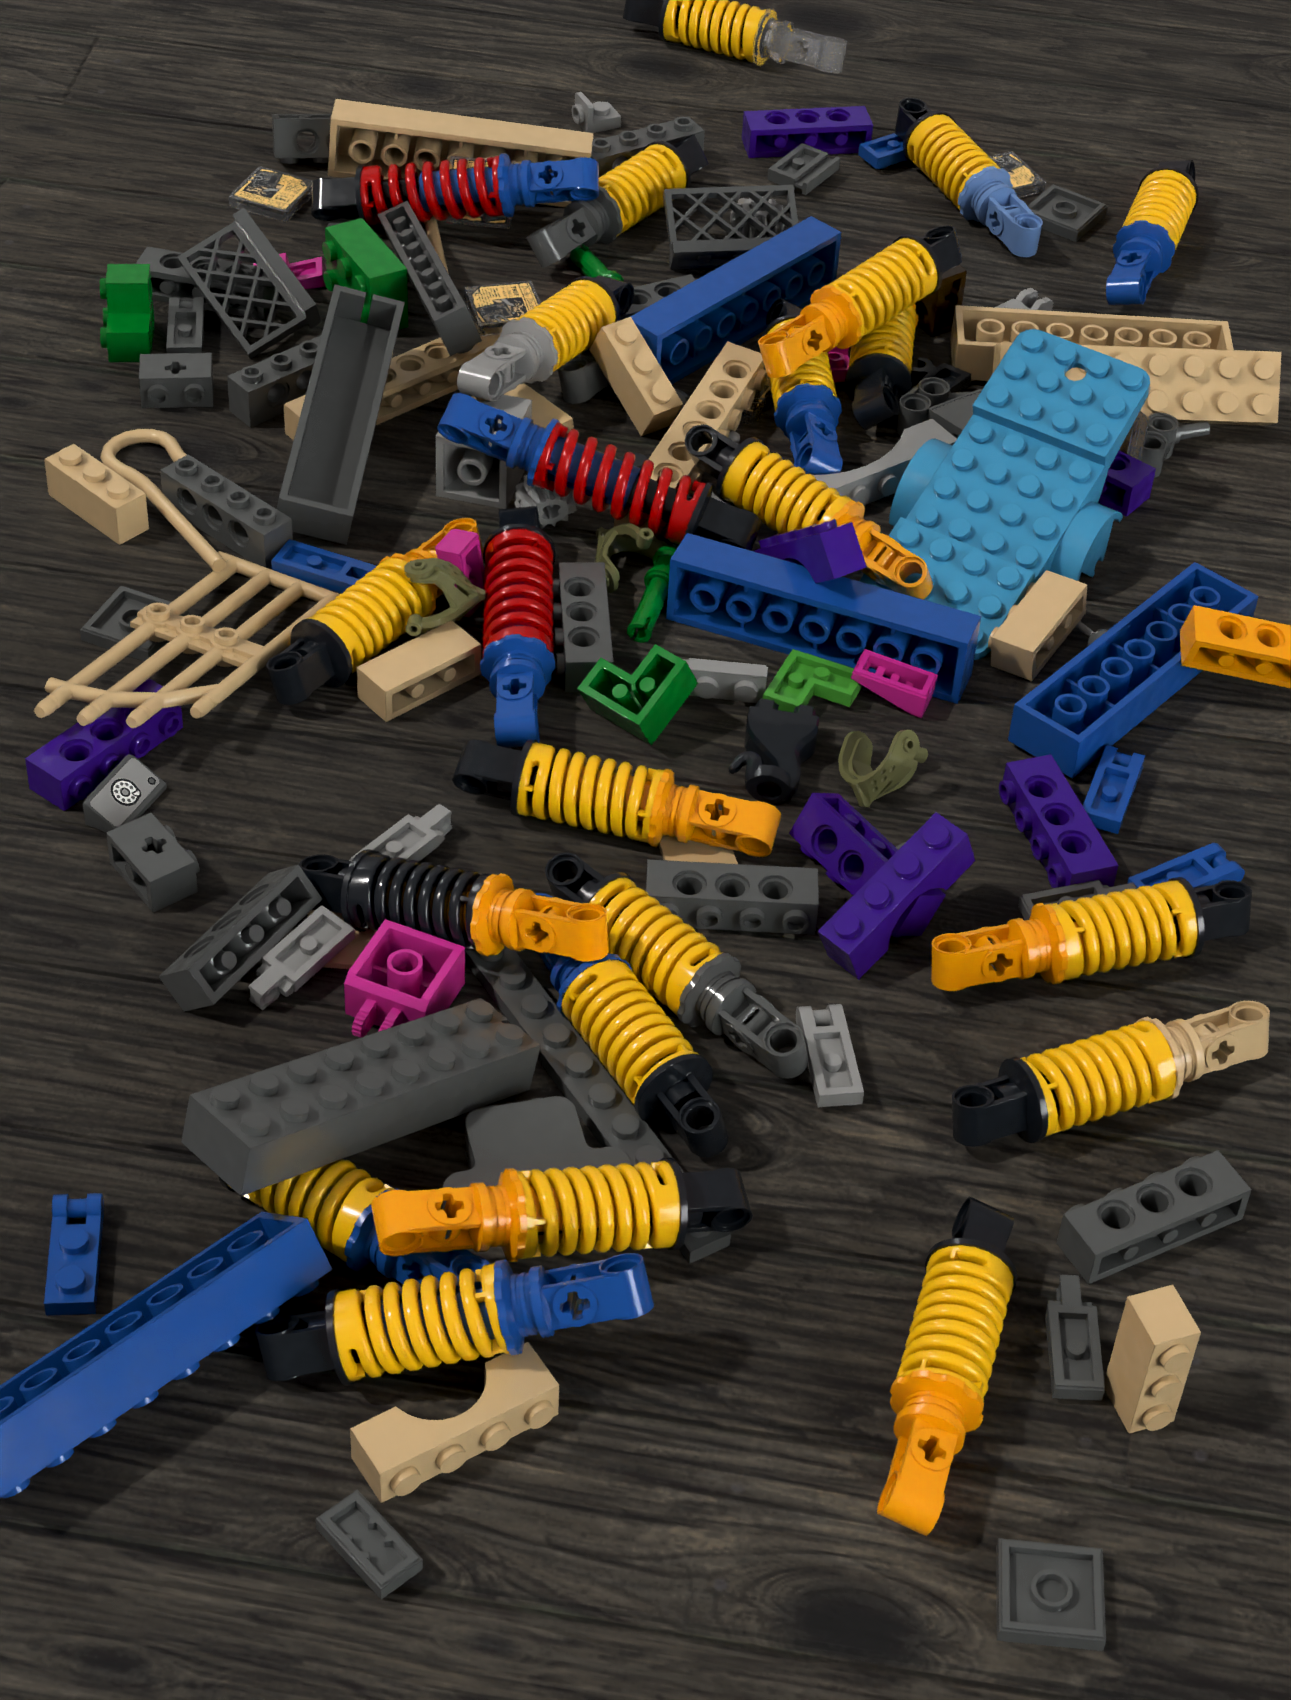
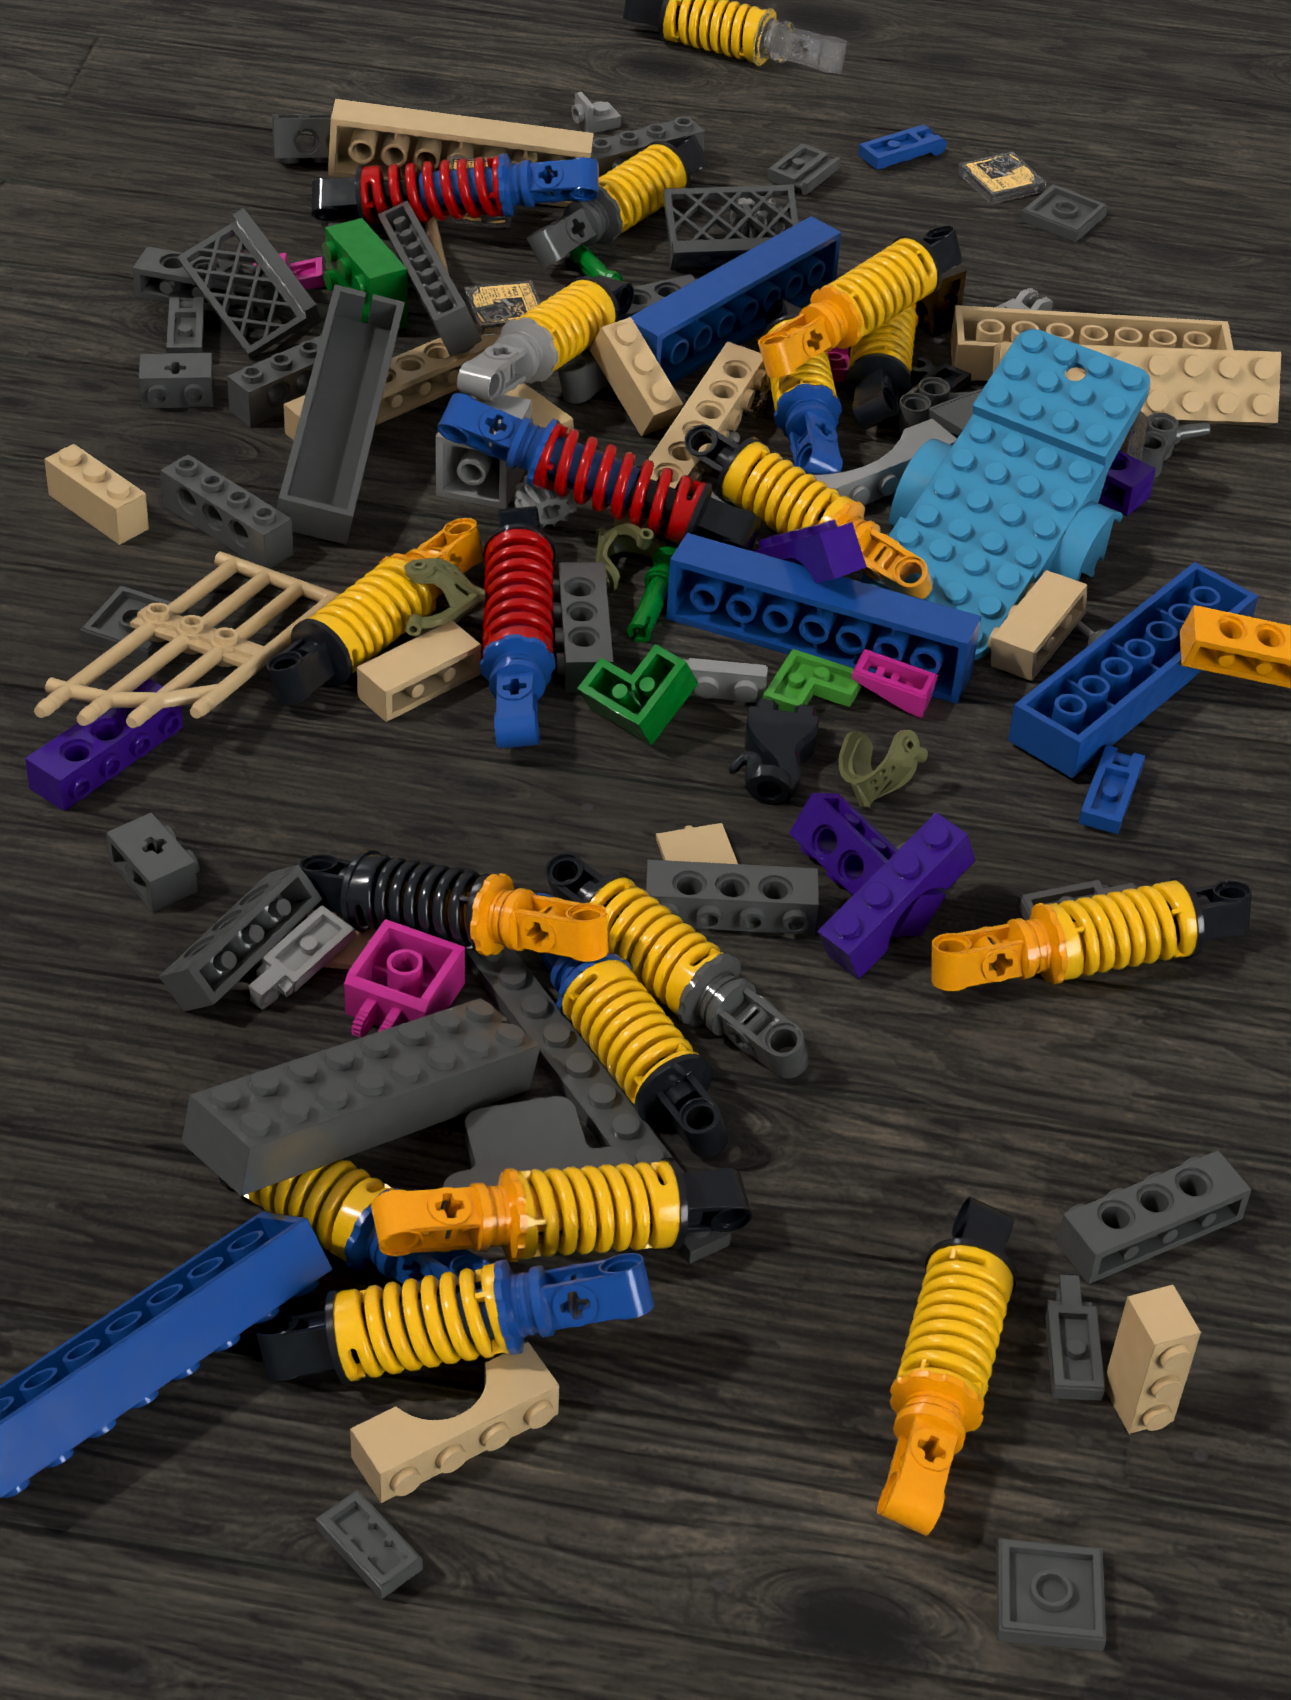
blue plate [44,1193,104,1315] -> none
slope [83,754,167,832] -> none
green brick [100,264,155,362] -> none
tan piece [100,429,226,572] -> none
tile [228,166,314,222] -> none
blue plate [271,539,376,593] -> none
light grey hinge [349,804,452,861] -> none
dark pink slope [435,529,485,618] -> none
piece [452,739,781,857] -> none
dark purple brick [742,106,873,158] -> none
light grey plate [796,1004,864,1107] -> none
piece [895,98,1043,257] -> none
piece [952,1001,1270,1147] -> none
dark purple brick [999,754,1119,888] -> none
piece [1106,160,1199,305] -> none
blue plate [1127,843,1245,889] -> none

